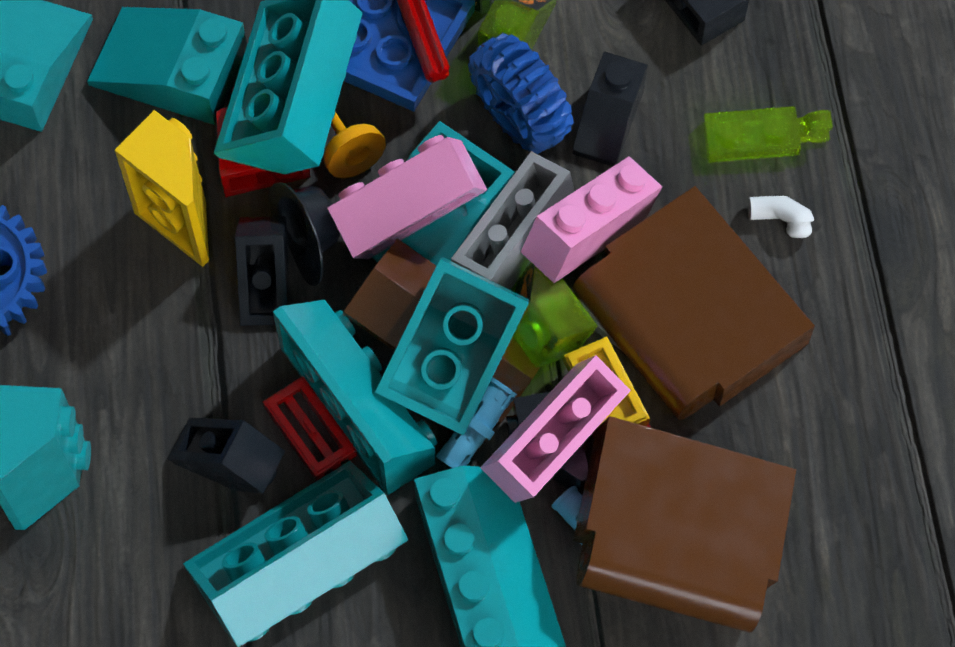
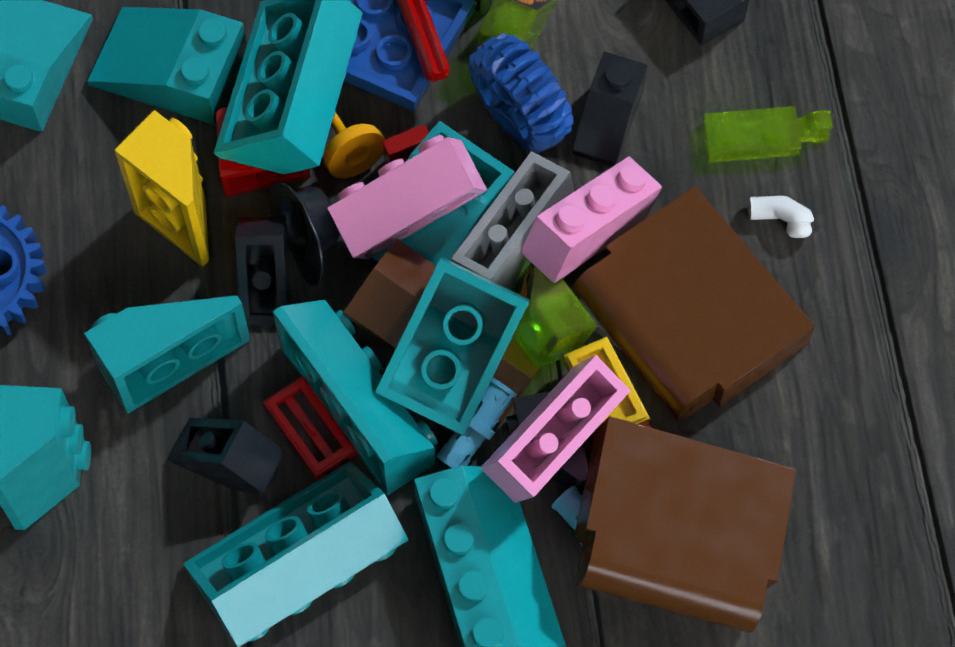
none -> teal slope [84,295,251,414]
none -> red tile [383,125,429,165]

